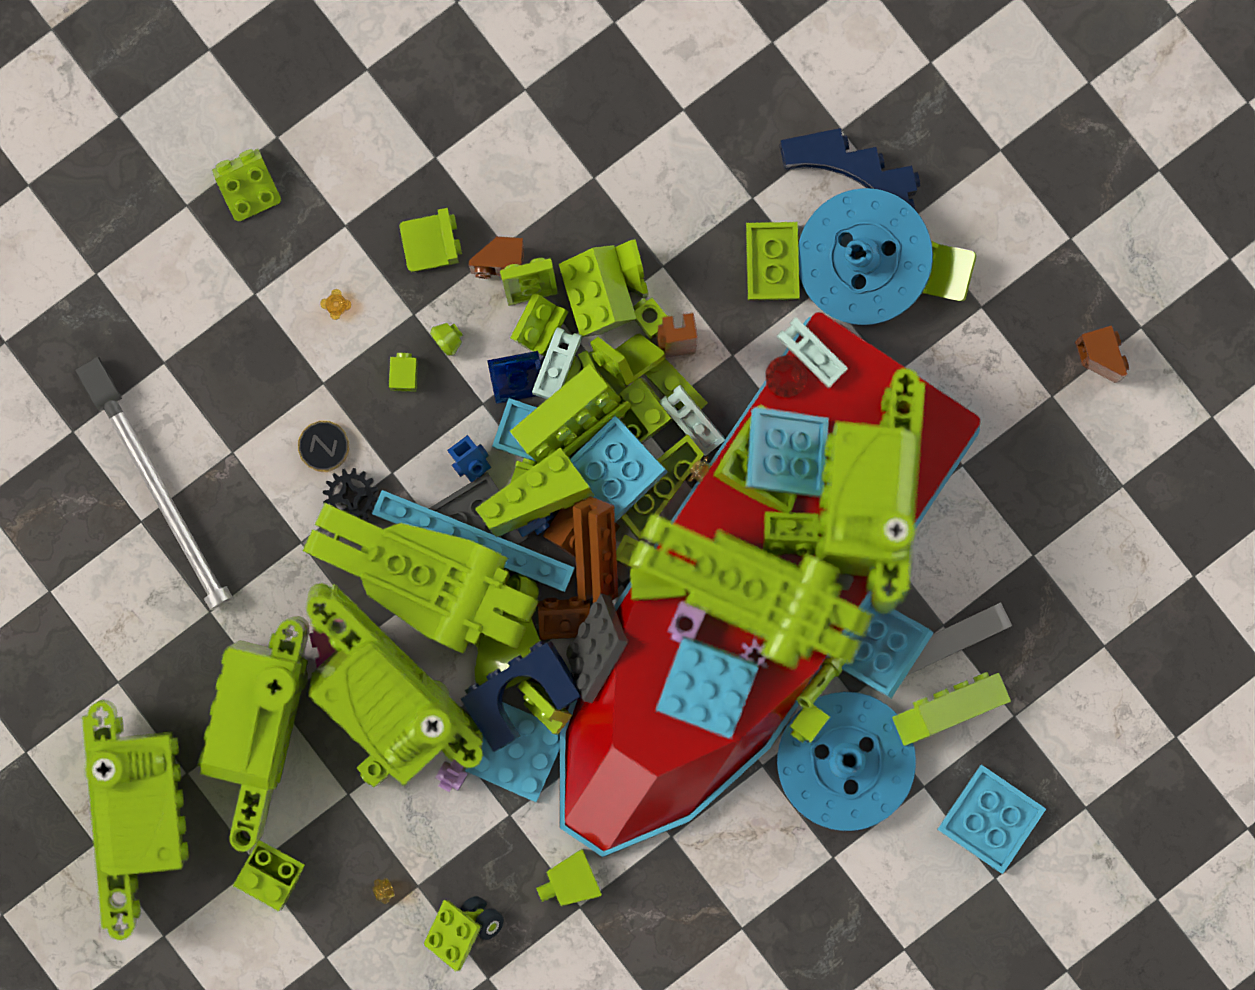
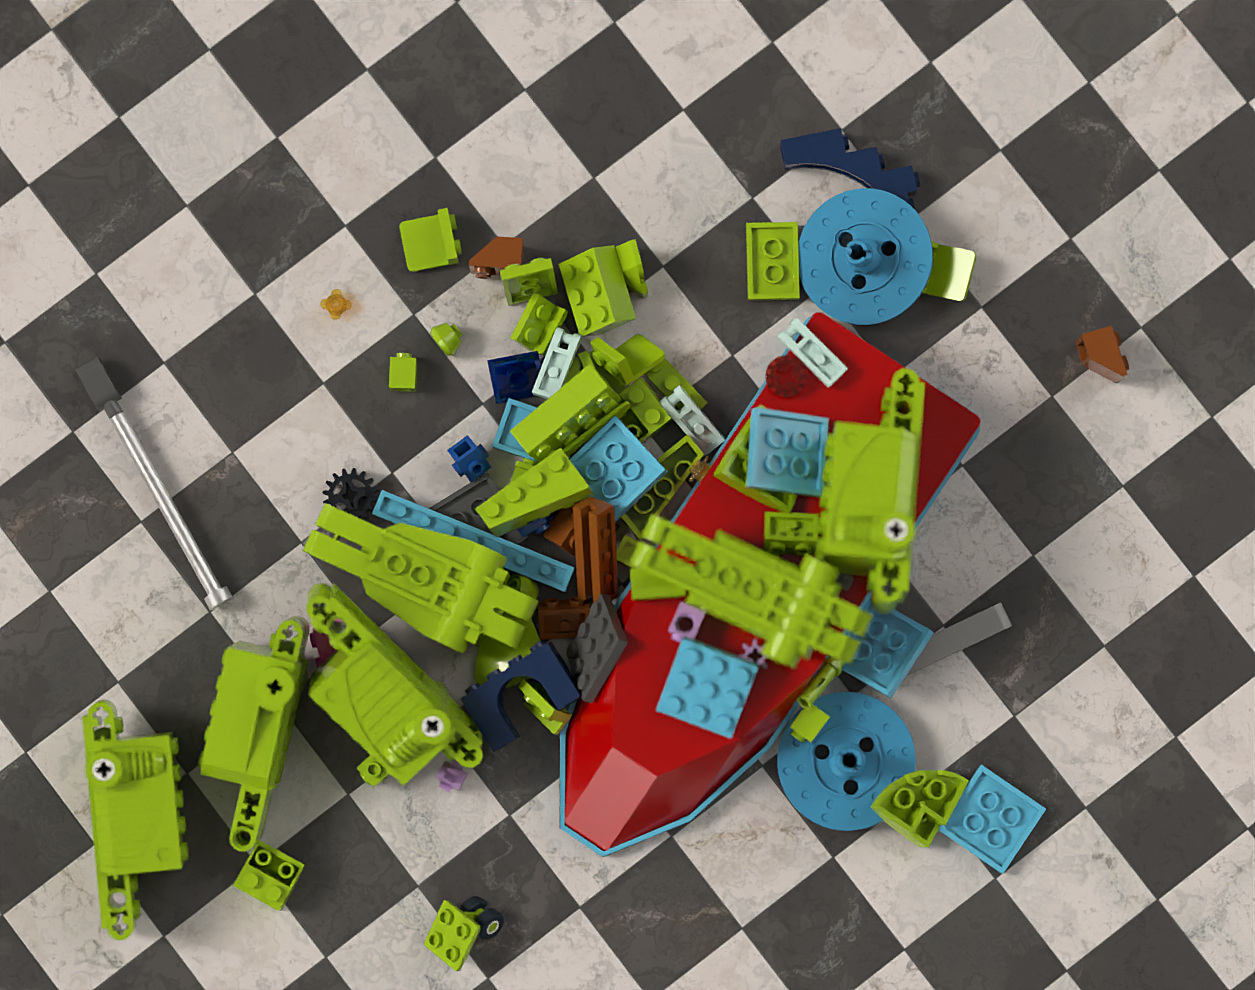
lime bracket [212,149,281,221] -> none
black tile [298,421,350,472] -> none
clear yellow plate [372,878,395,904] -> none
medium azure plate [465,702,561,802] -> none
lime torso [536,849,602,906] -> none
lime brick [633,297,667,340] -> none
dark orange brick [657,312,698,358] -> none
lime wedge [892,672,1011,746] -> none
none -> lime brick [871,769,969,848]

